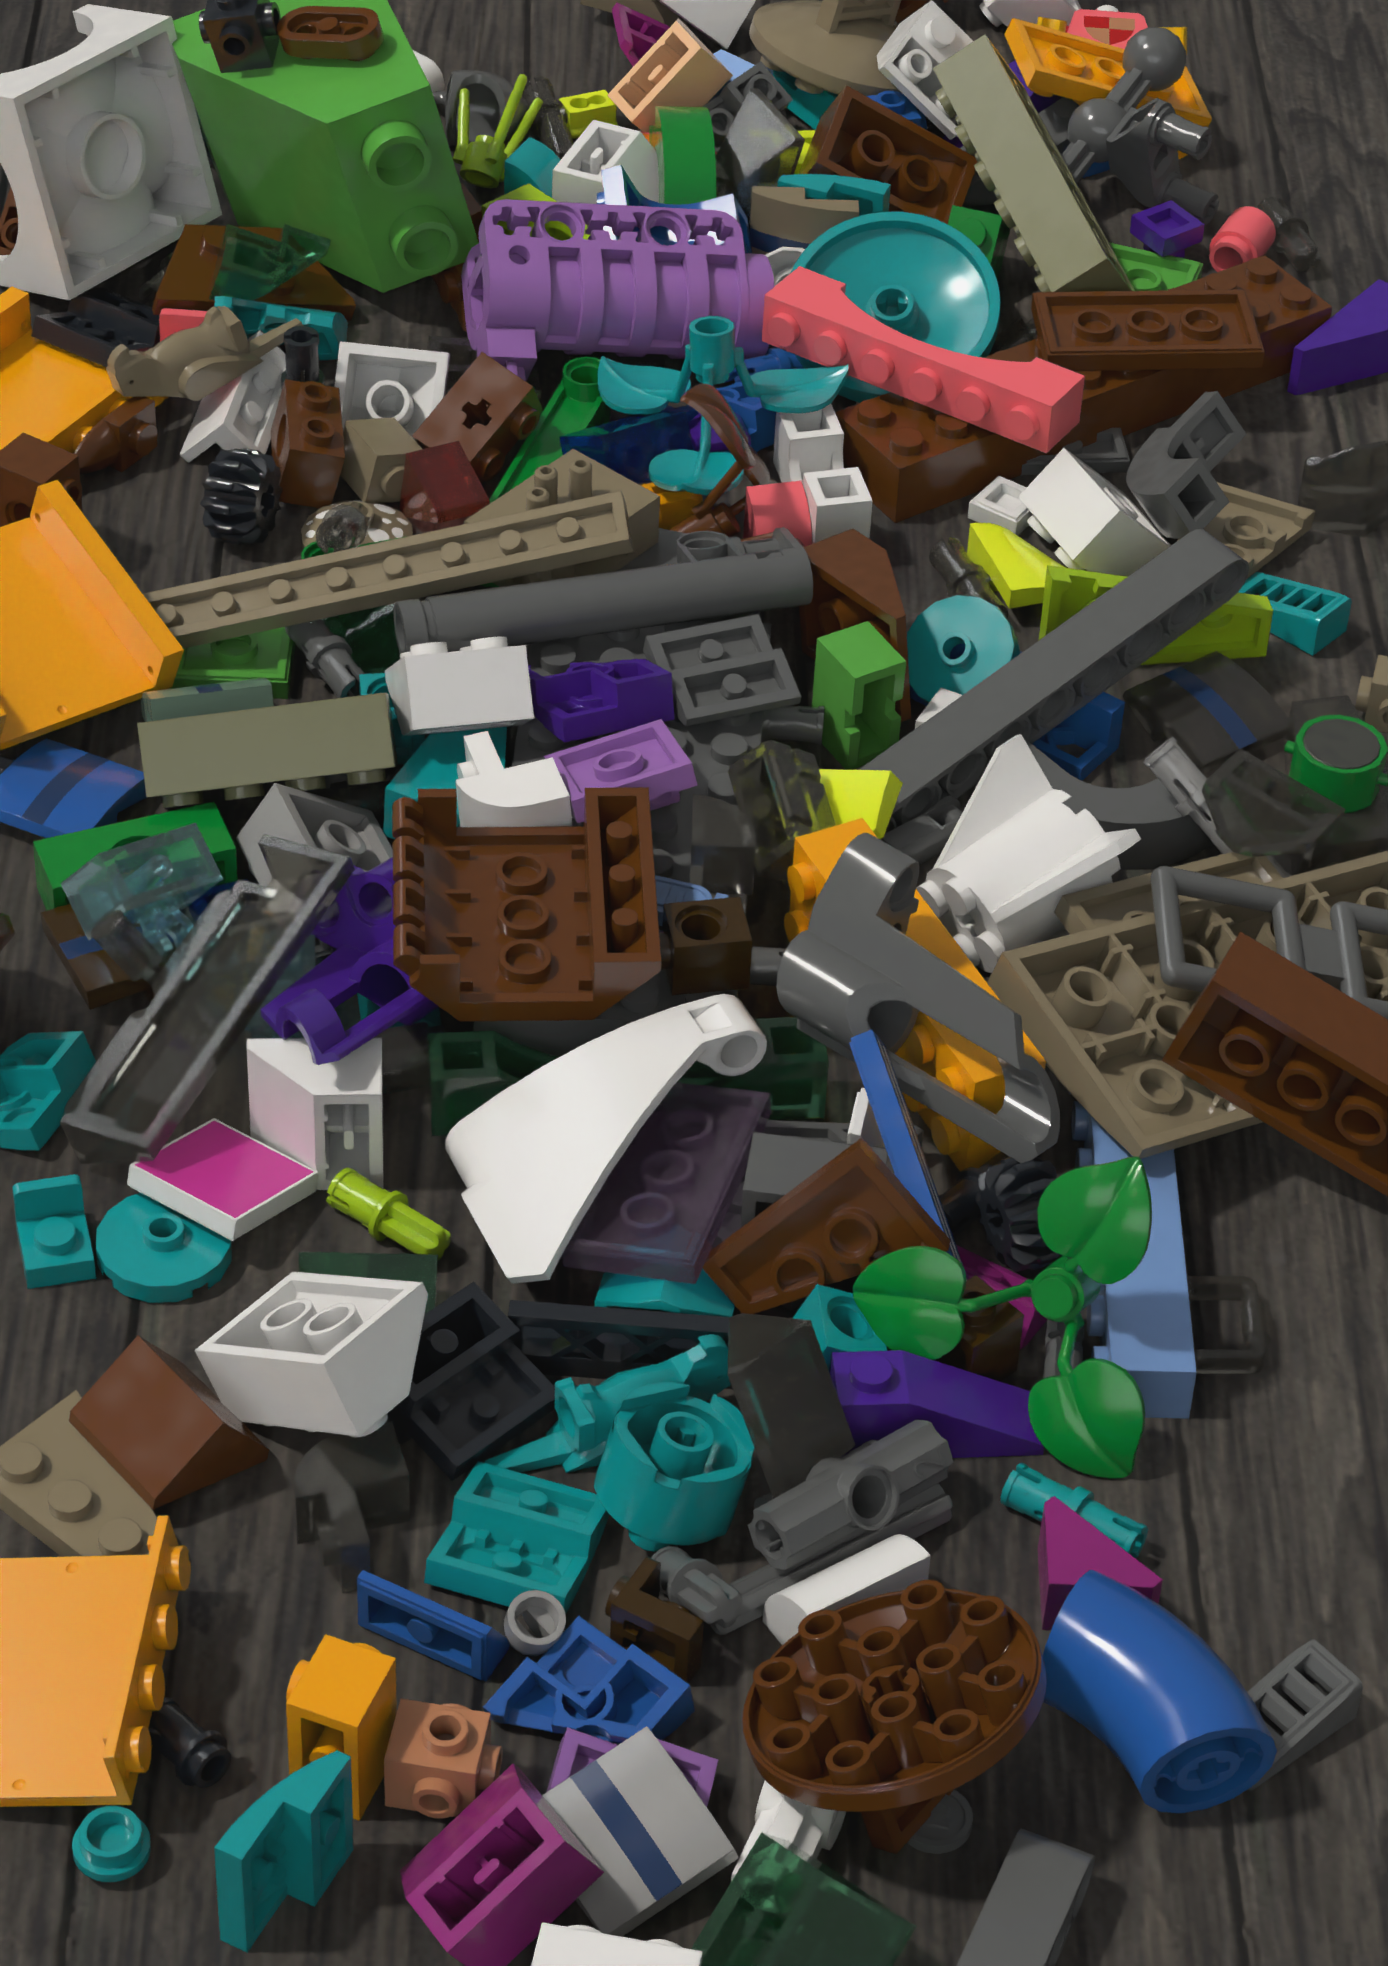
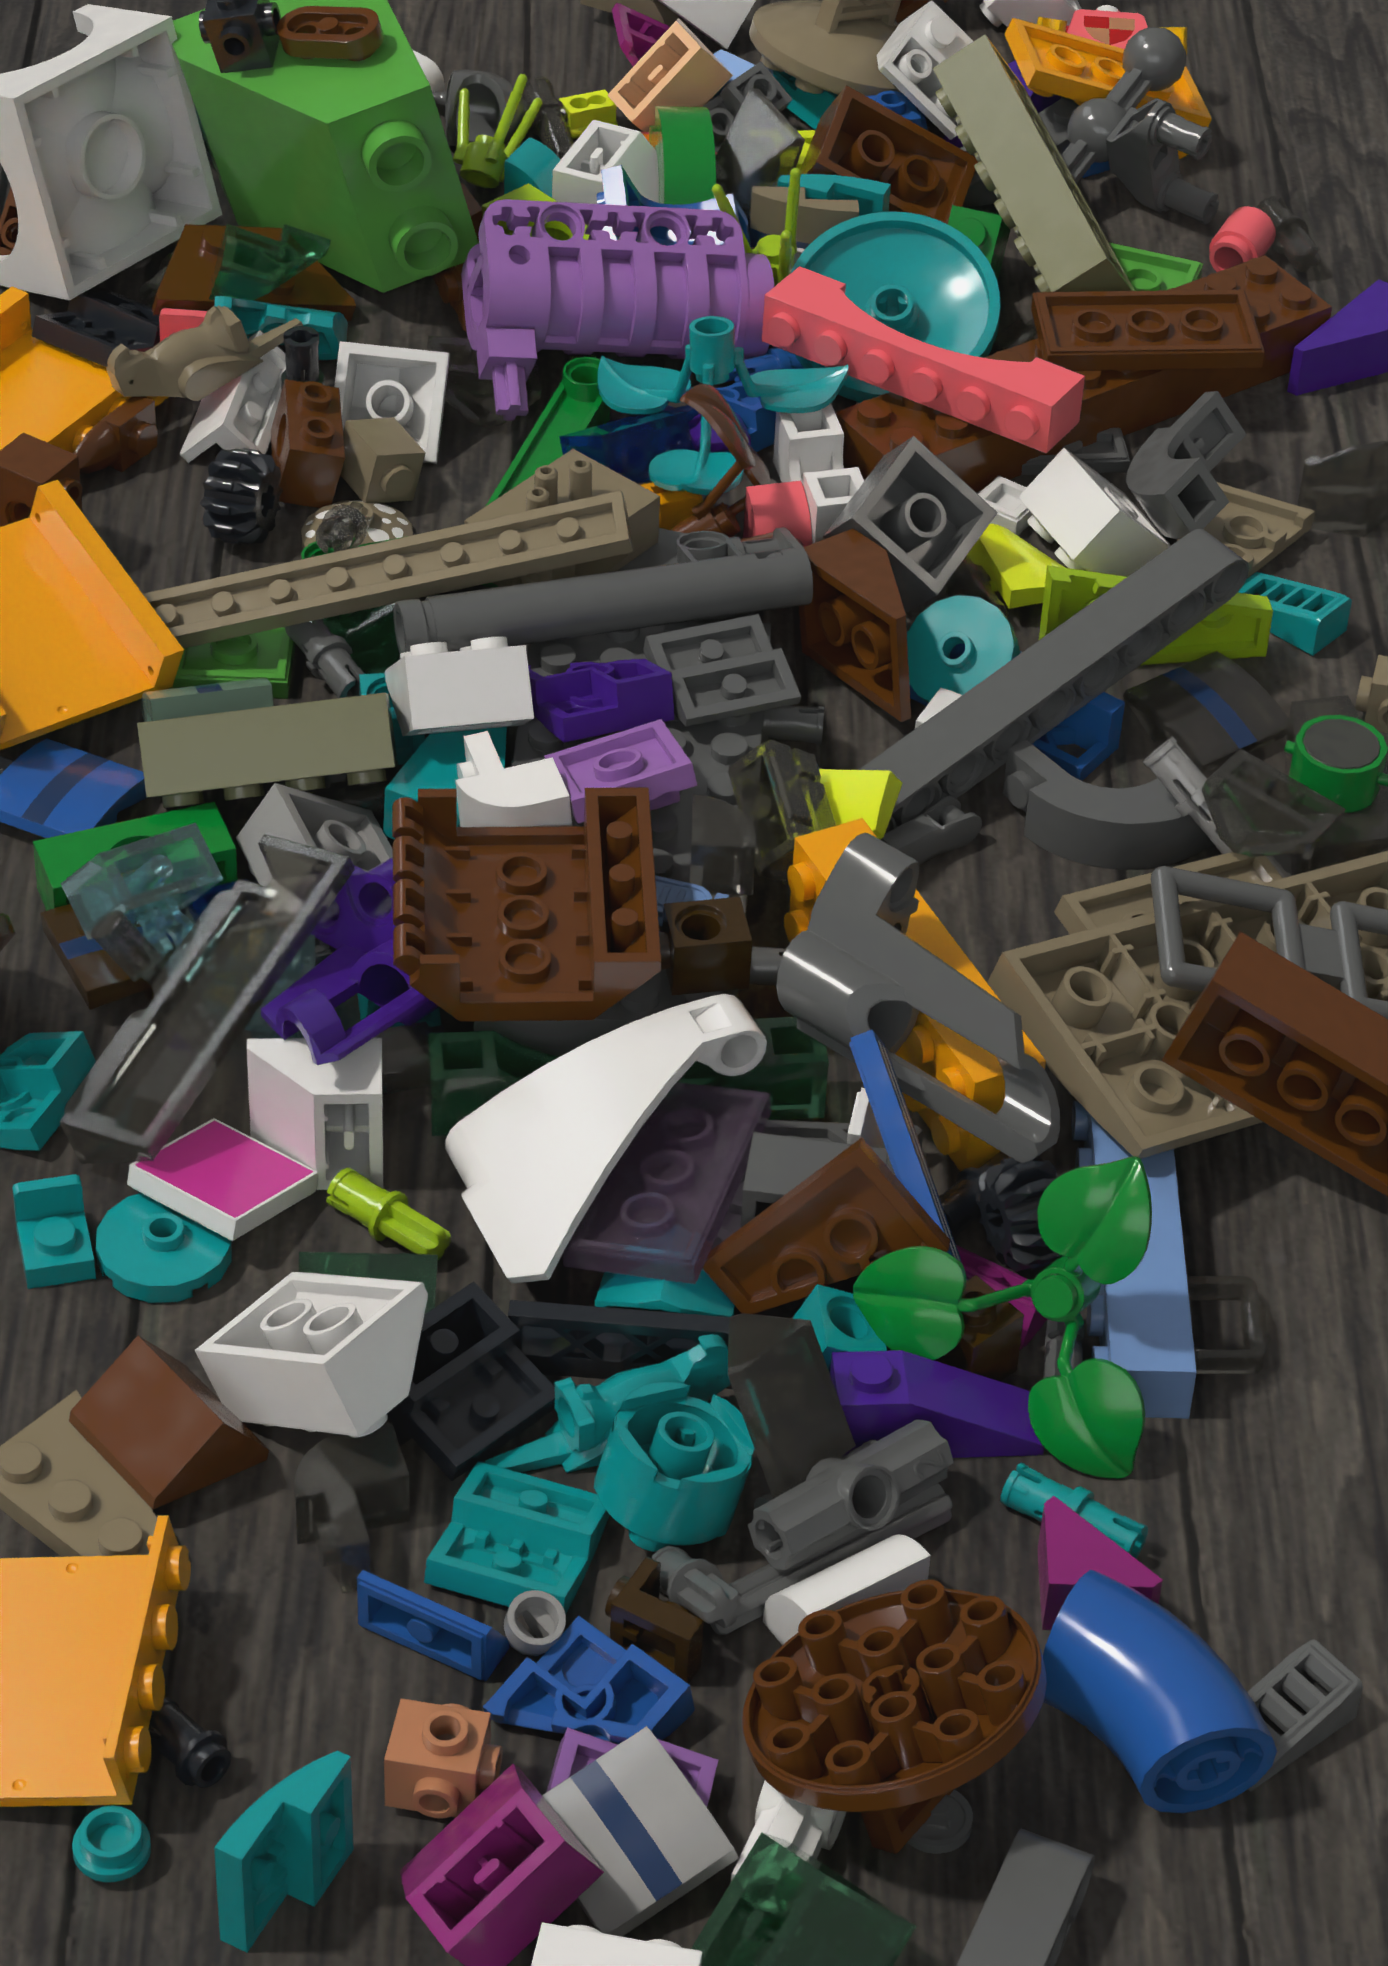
light orange brick [286,1634,397,1821] -> none
clear red slope [400,441,490,524] -> none
reddish brown brick [412,352,543,494] -> none
bright green brick [812,621,906,770] -> none
white brick [916,734,1141,973] -> none
dark purple tile [1130,200,1205,258] -> none
none -> lime plant [712,168,801,286]
none -> dark grey brick [823,436,998,612]

